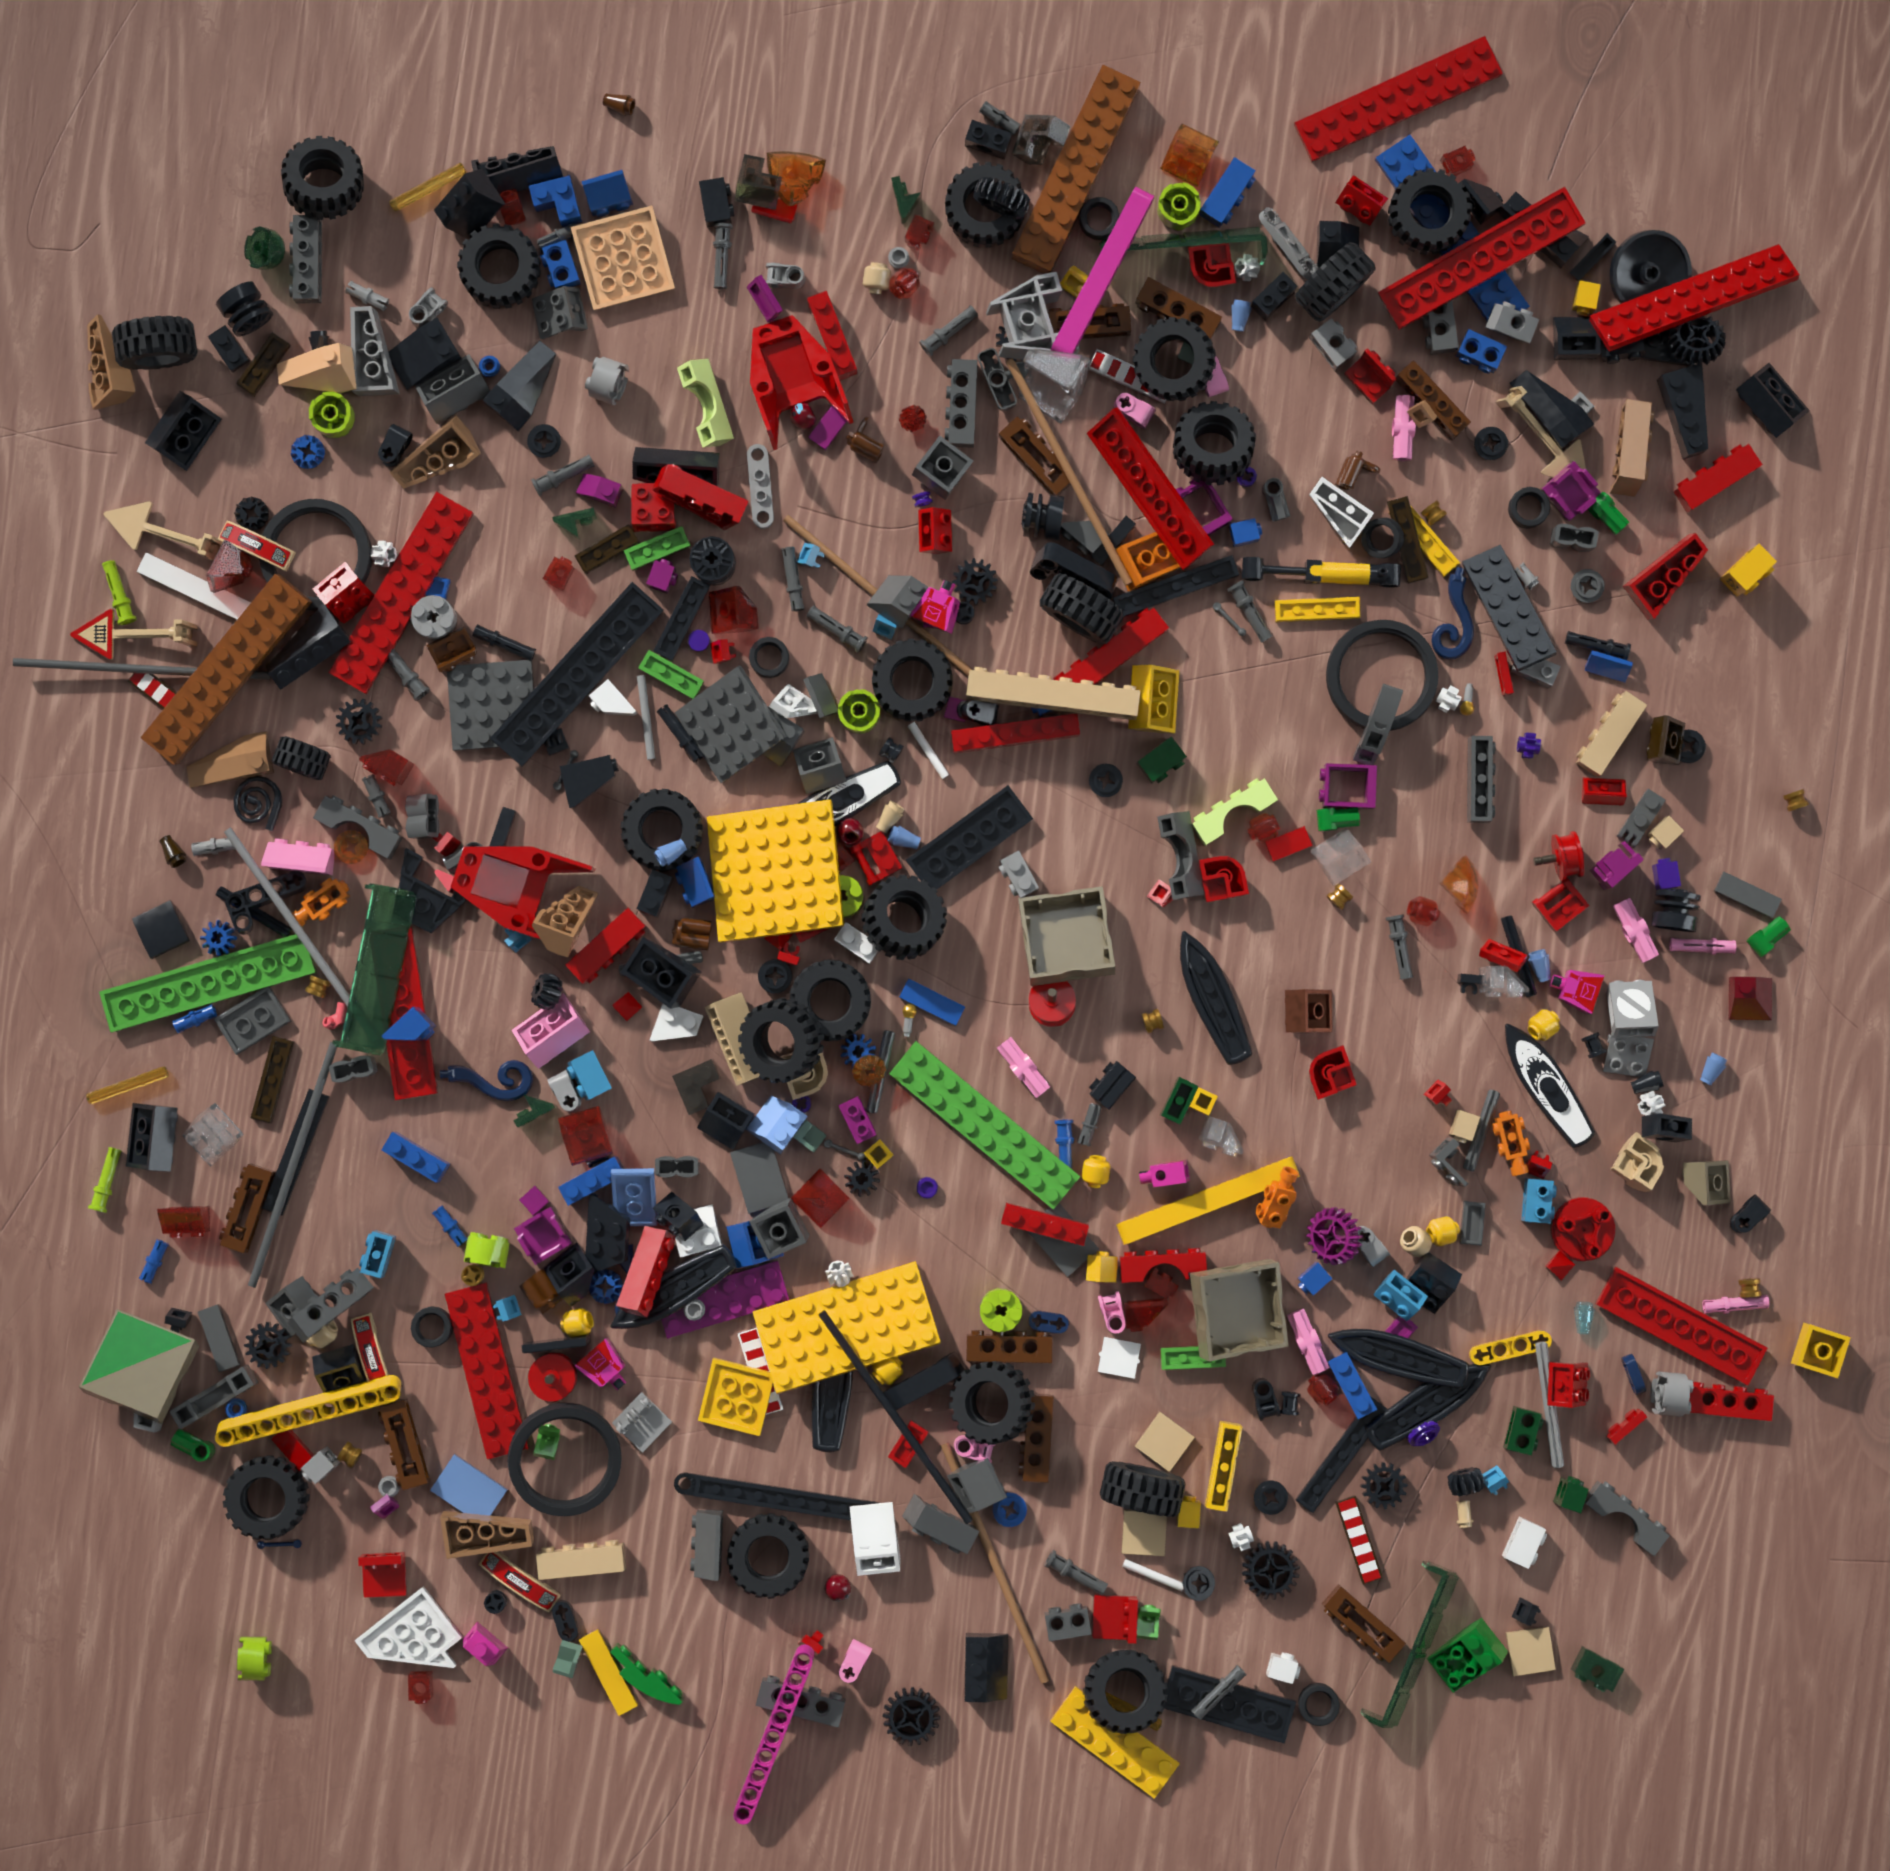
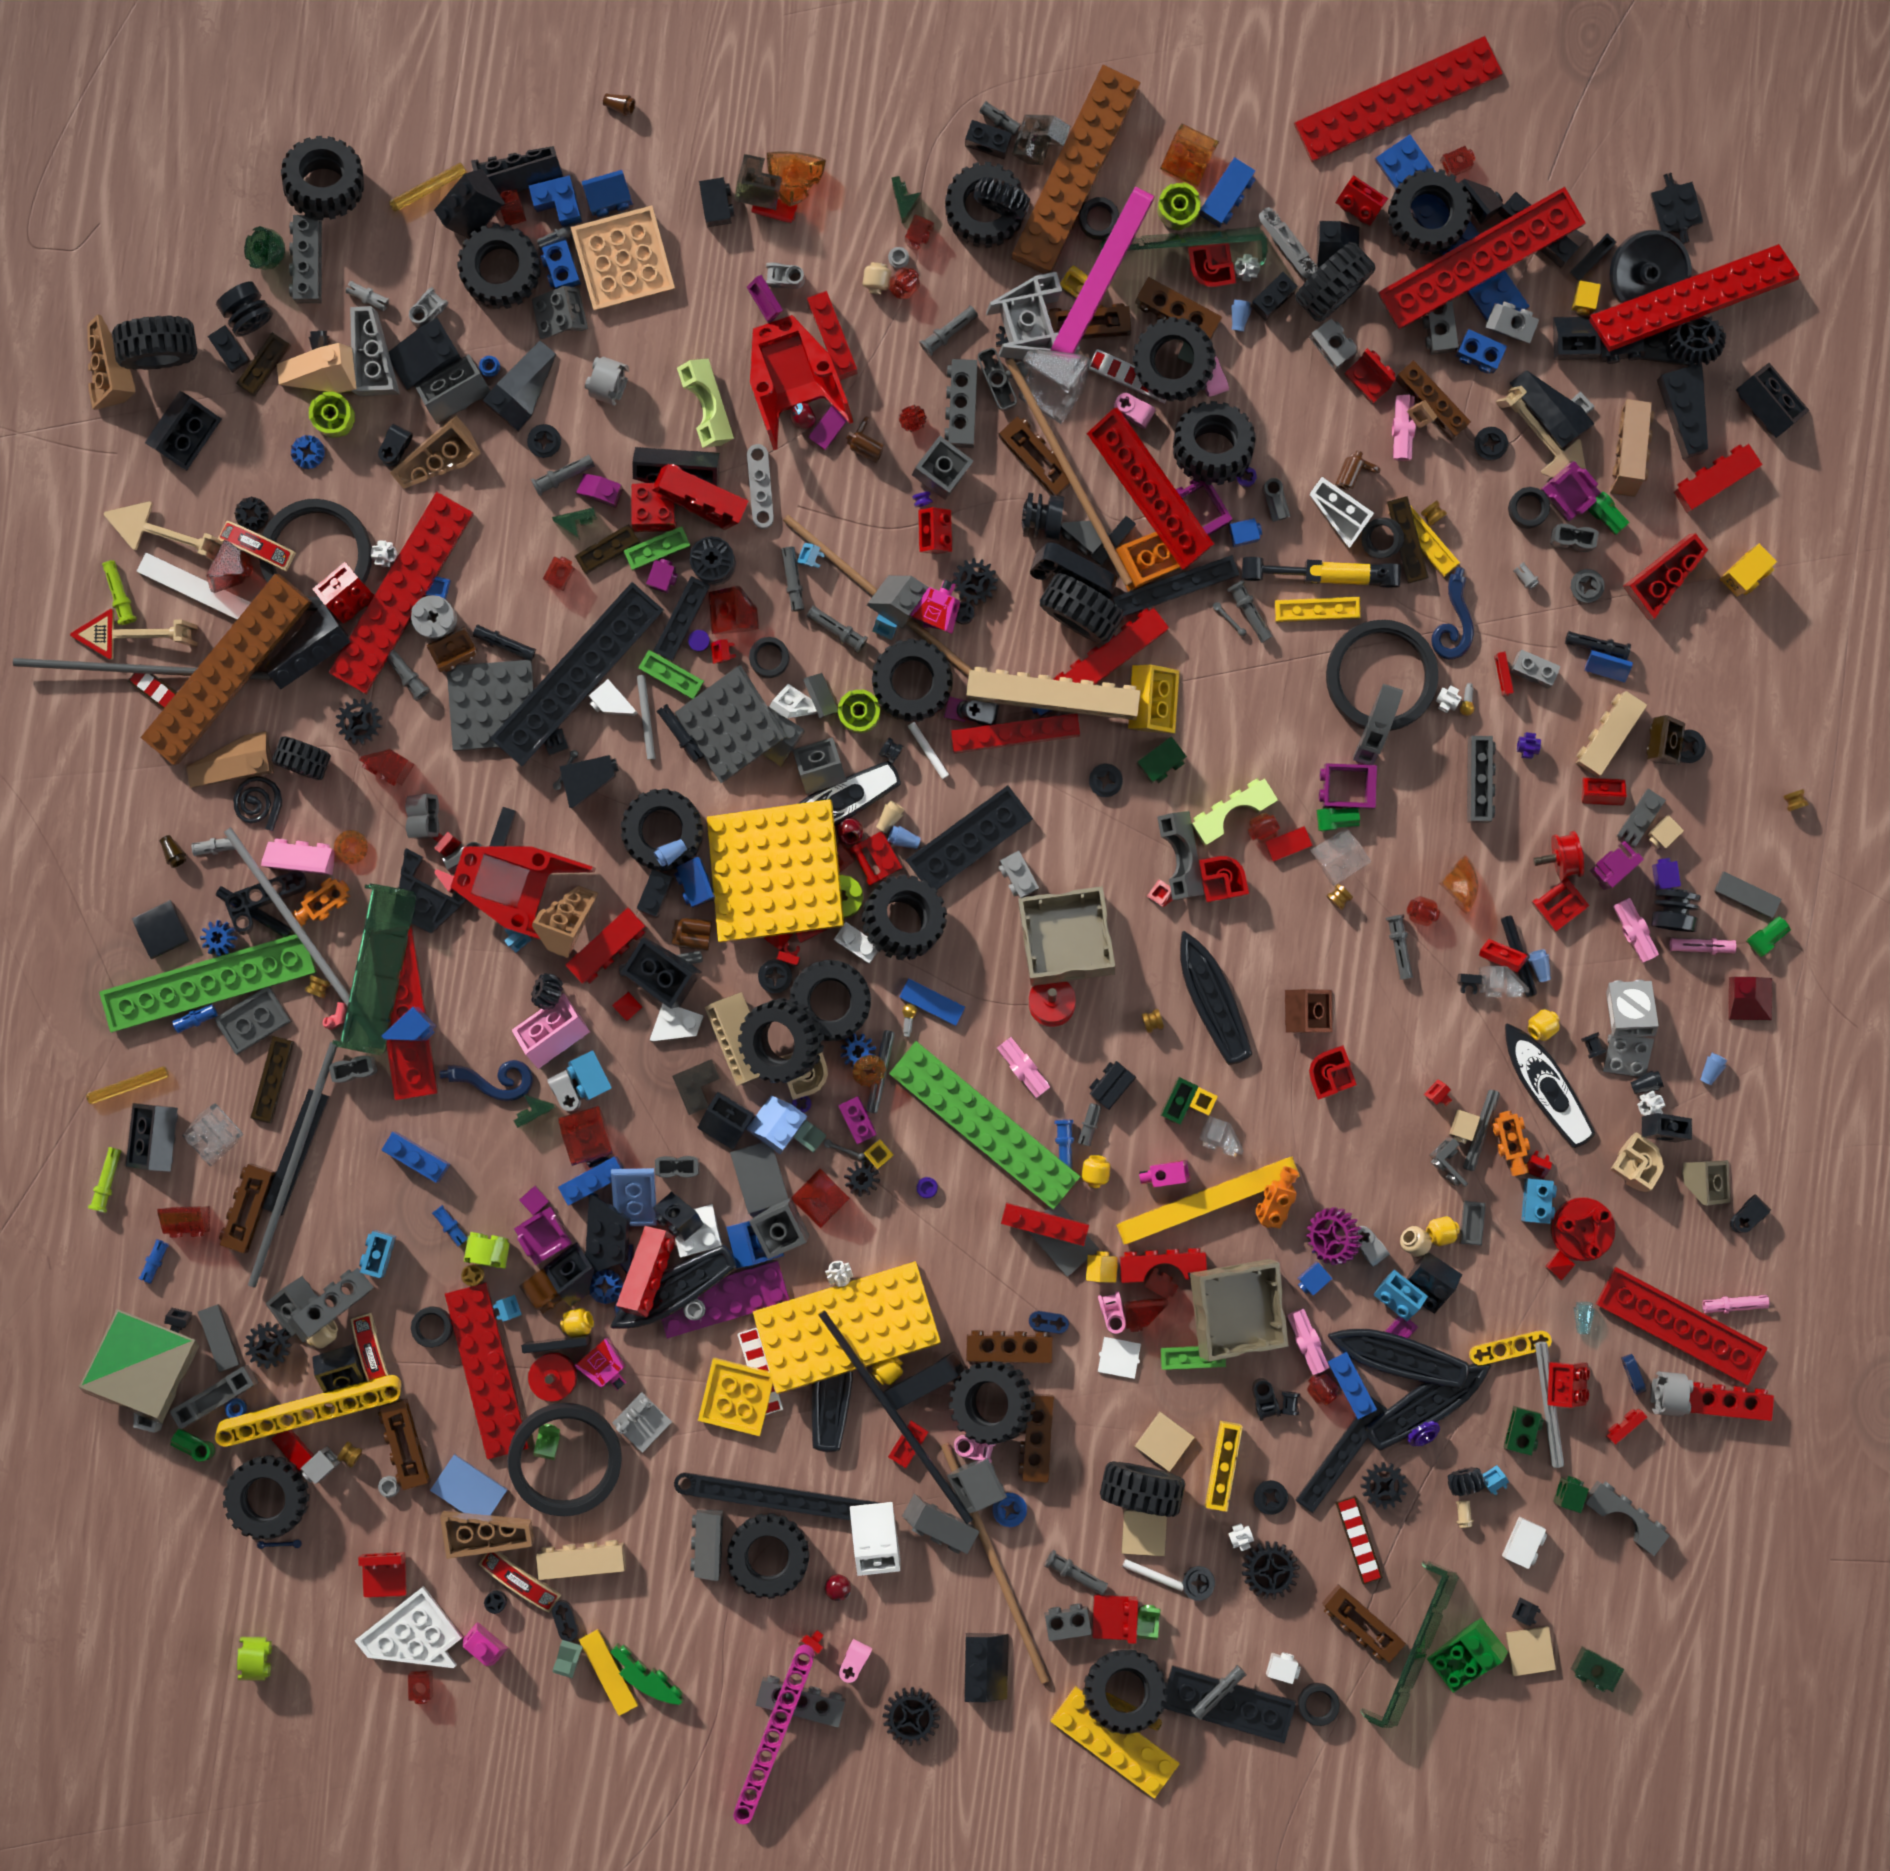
dark grey arch [313,795,403,860] -> none
dark grey pin [362,774,391,818] -> none
magenta tile [370,1494,400,1519] -> none
dark grey pin [713,223,733,289] -> none
lime brick [980,1288,1022,1332] -> none
yellow brick [1176,1495,1201,1528] -> none
black plate [1462,544,1557,672] -> none
torso [1550,970,1604,1014] -> none
pearl gold wheel [1738,1278,1762,1298] -> none
yellow brick [1791,1322,1851,1379] -> none
none -> black plate [1650,173,1703,244]

